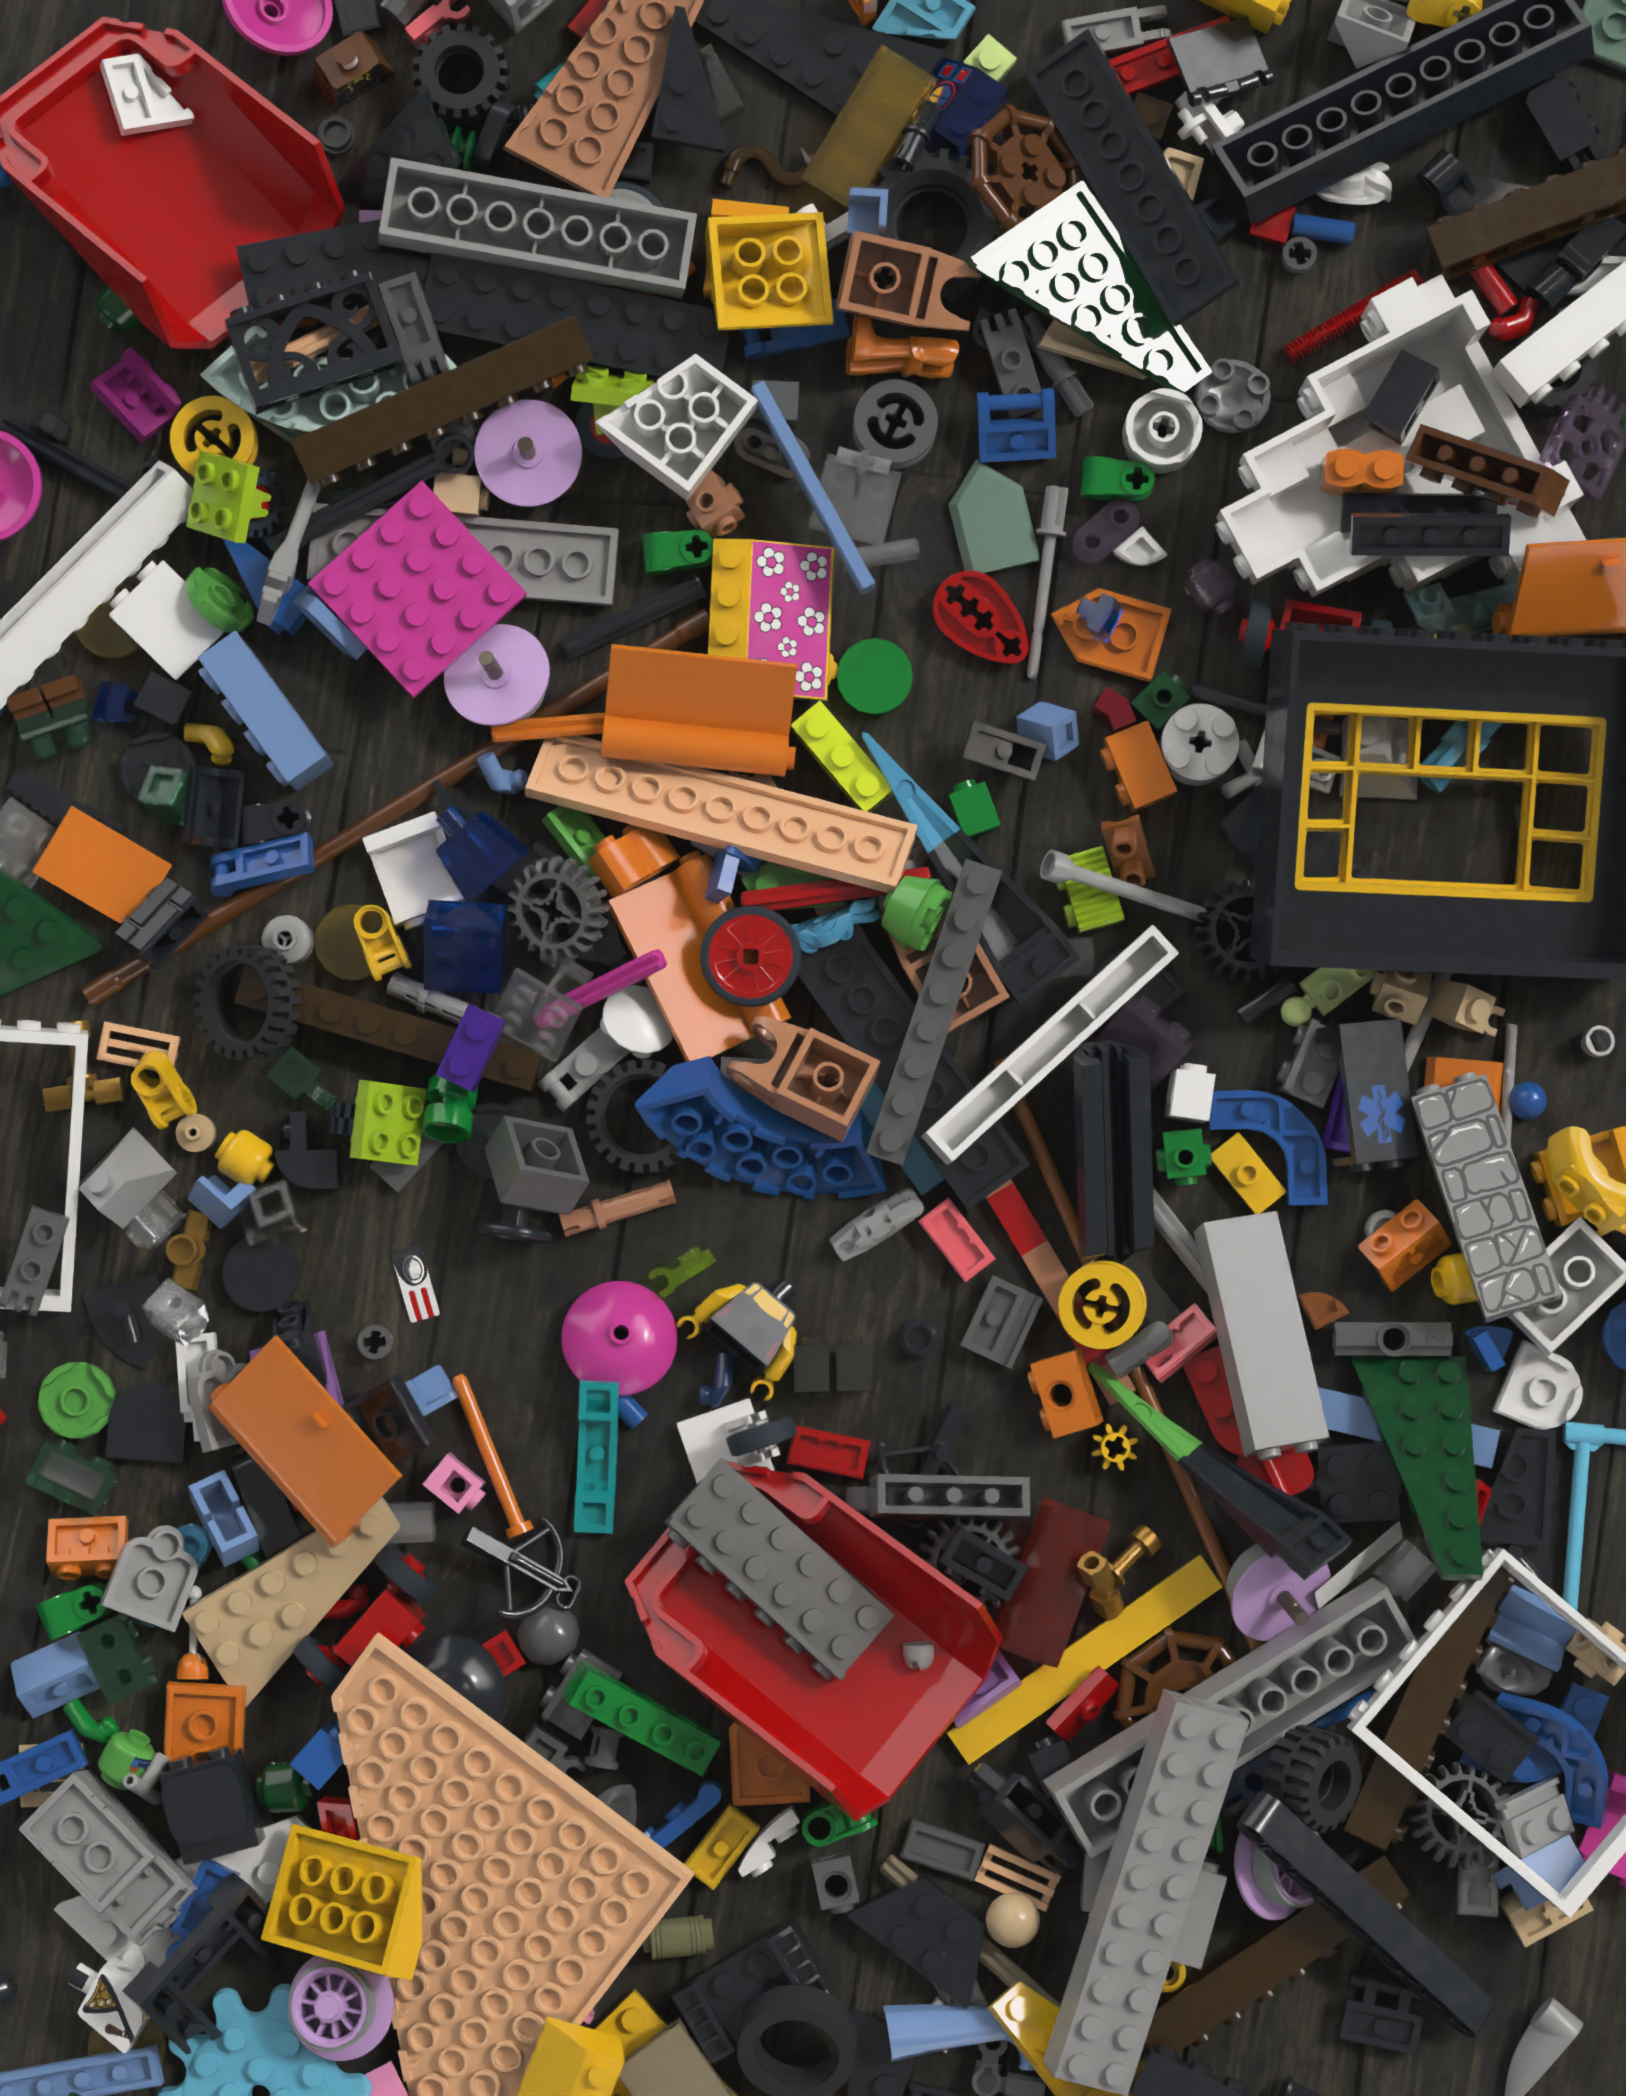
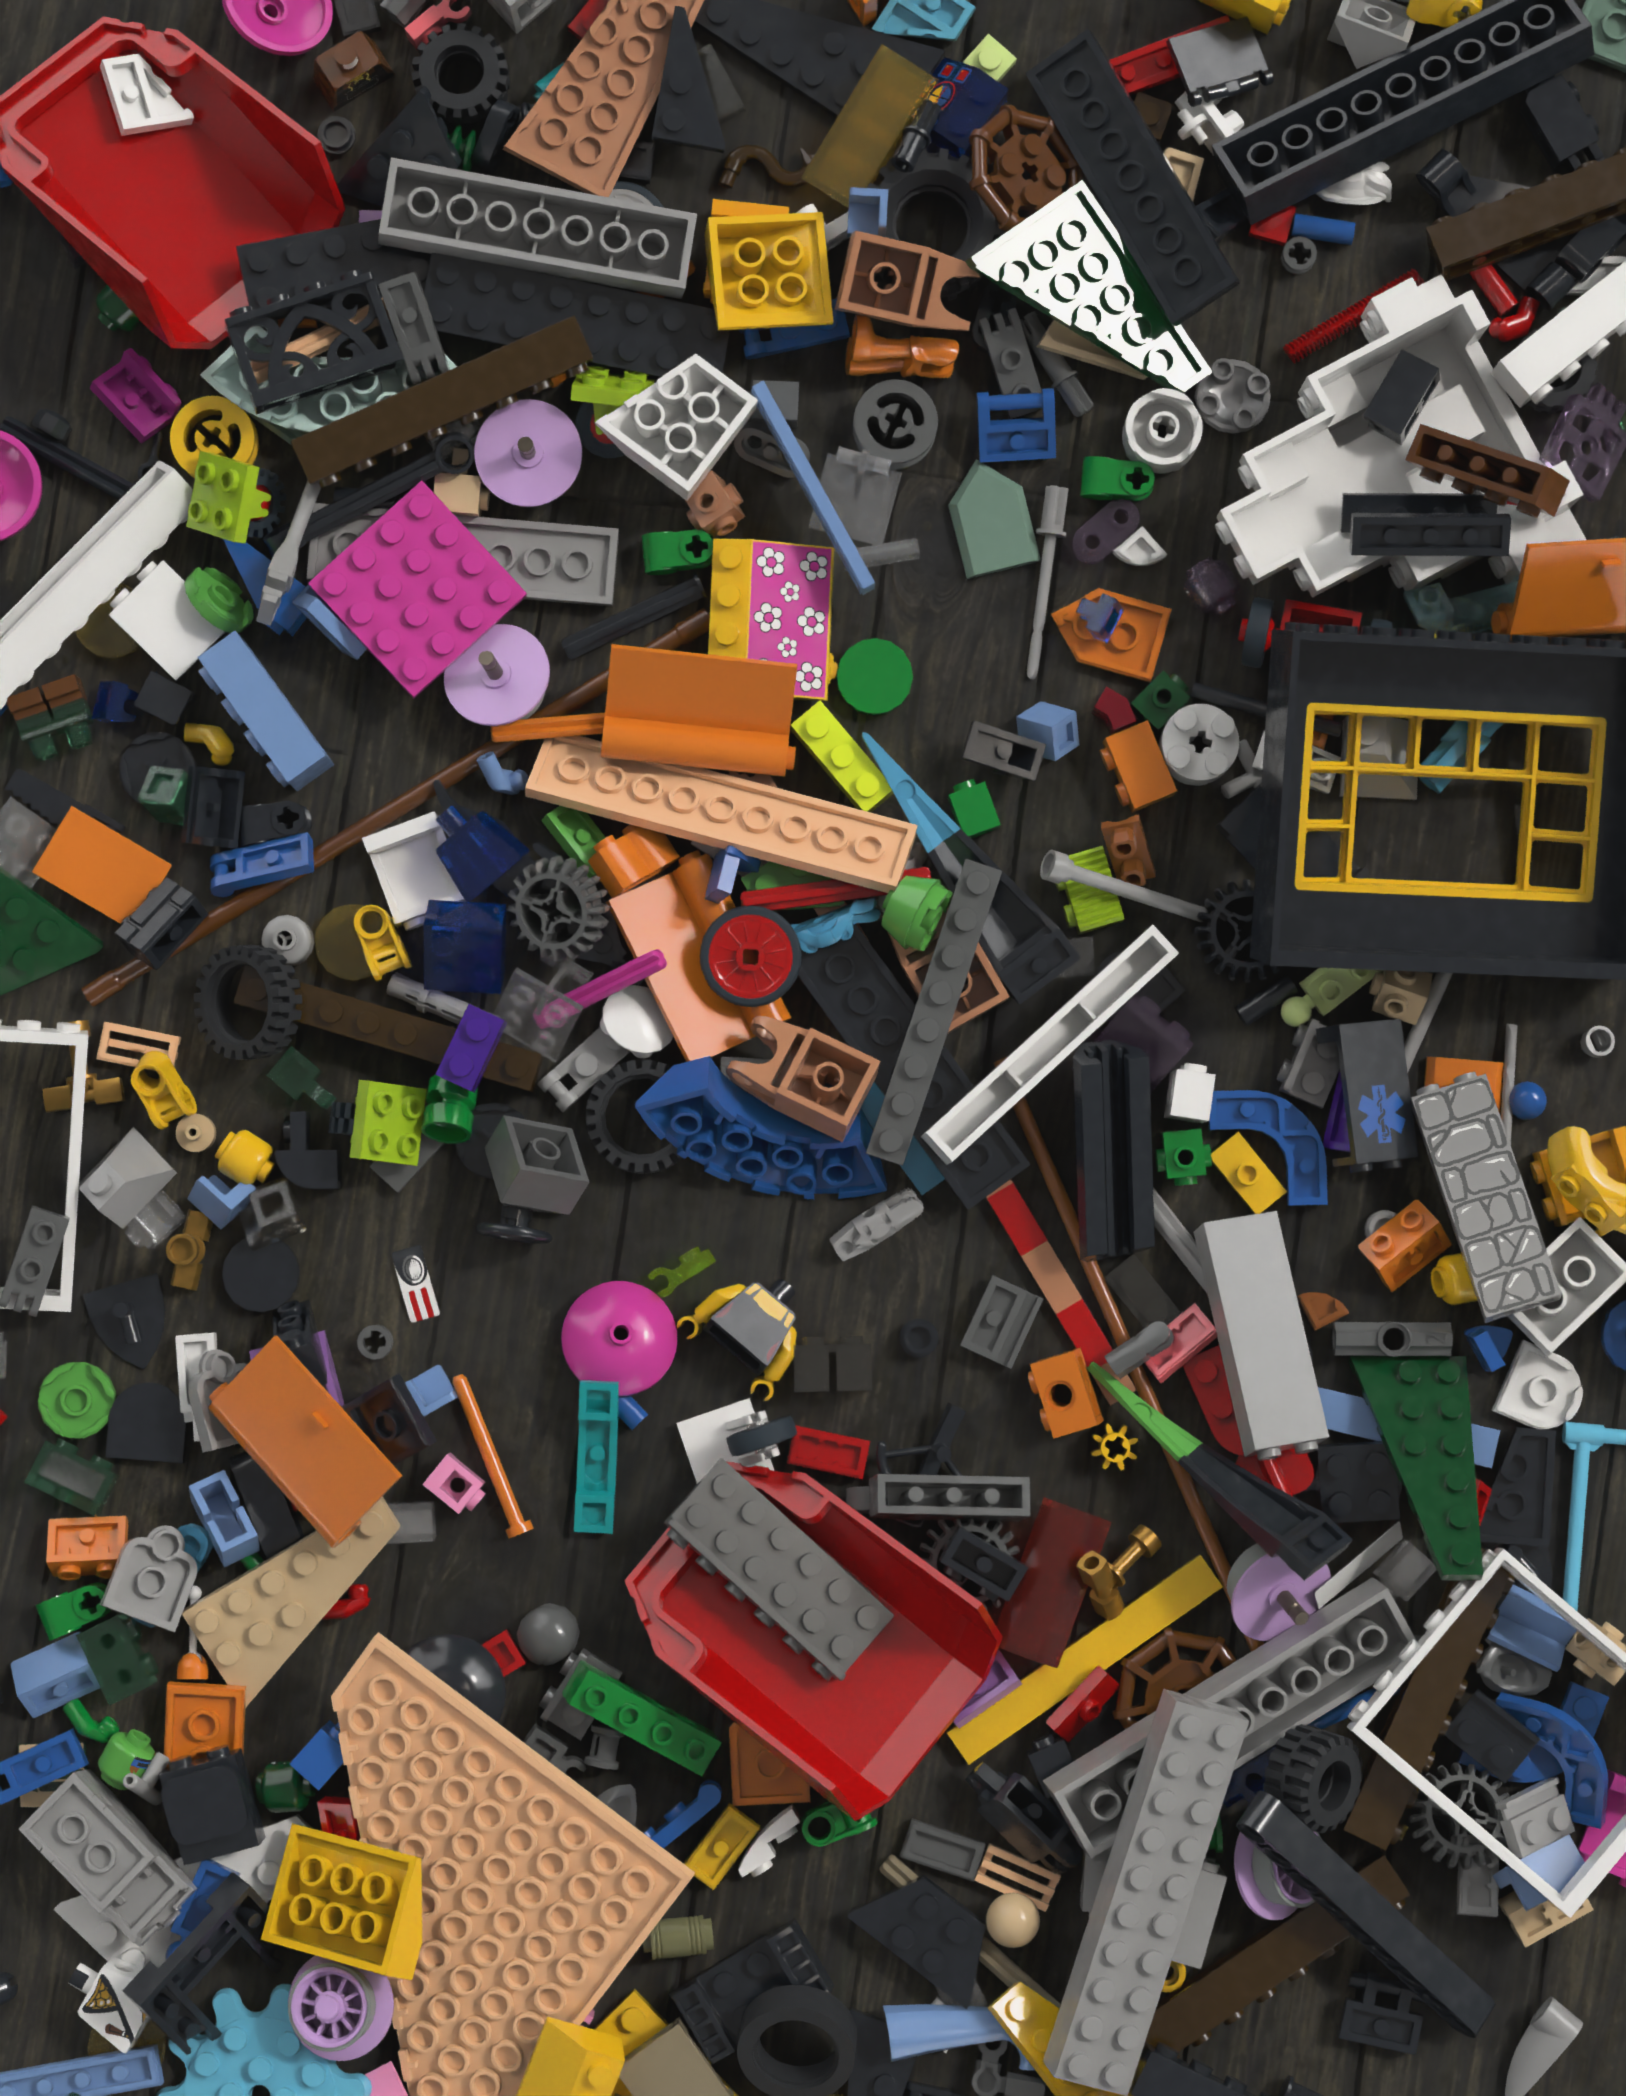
clear brick [142,1278,210,1347] -> none
brick [293,1544,438,1691] -> none
black piece [460,1516,582,1620] -> none
nougat pin [559,1180,676,1237] -> none
dark blue arm [698,1353,736,1409] -> none
dark grey brick [811,1850,860,1914] -> none
light grey hinge [903,1641,934,1670] -> none
coral plate [918,1198,996,1282] -> none
red piece [933,570,1029,664] -> none
yellow wheel [1058,1260,1147,1349] -> none
light grey hinge [1061,5,1172,54] -> none
orange brick [1320,449,1404,496] -> none
tan brick [1427,979,1505,1037] -> none

